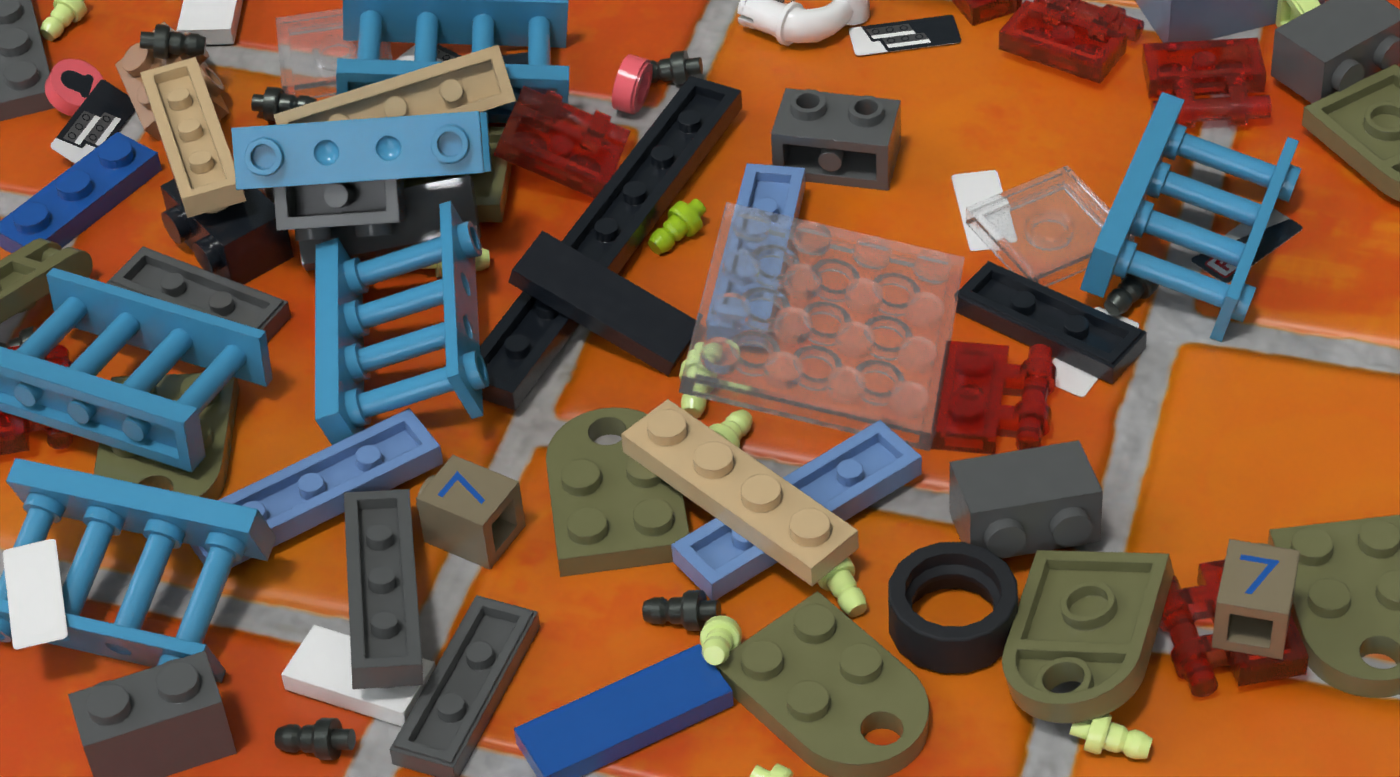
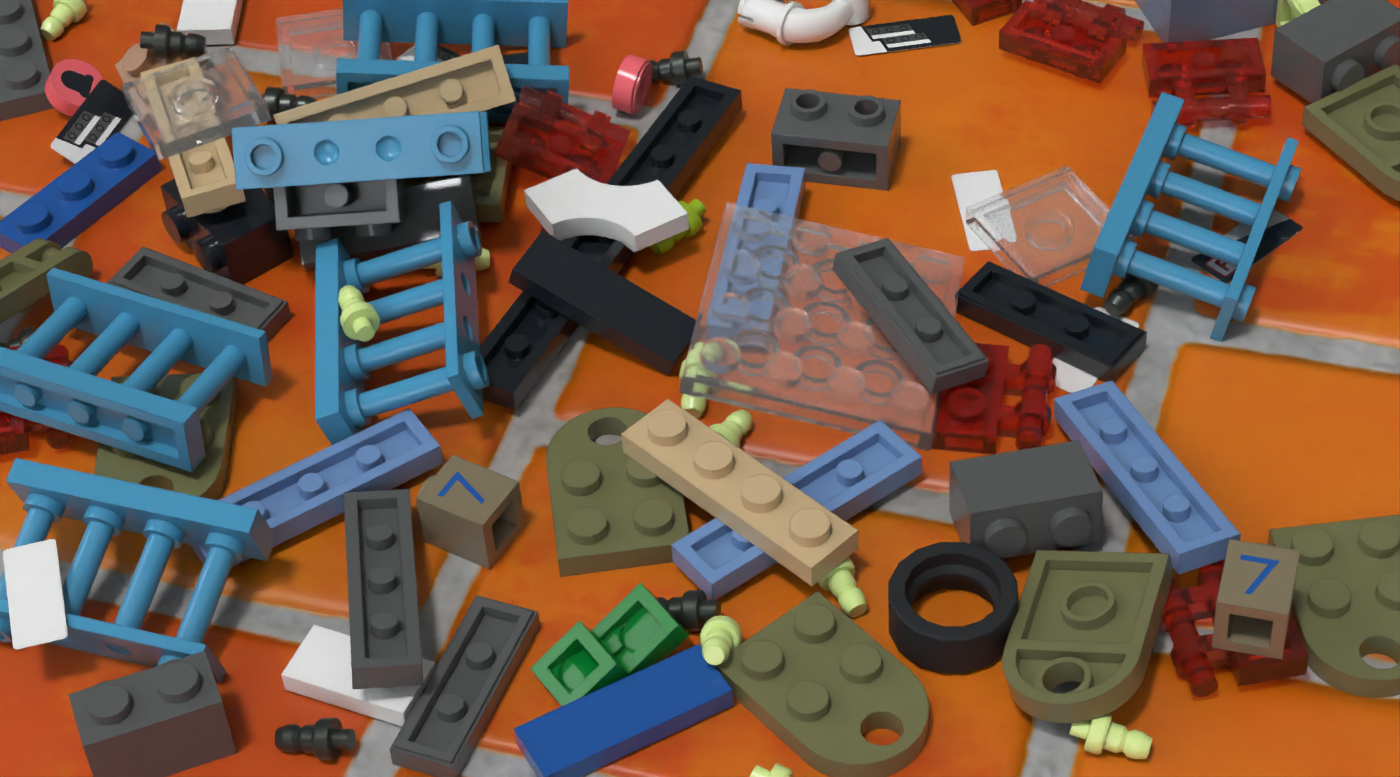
none -> clear tile [121,46,271,161]
none -> yellowish green piece [338,285,380,342]
none -> white tile [524,168,689,252]
none -> green slope [530,583,690,706]
none -> dark grey tile [832,238,989,394]
none -> medium blue plate [1054,380,1241,575]

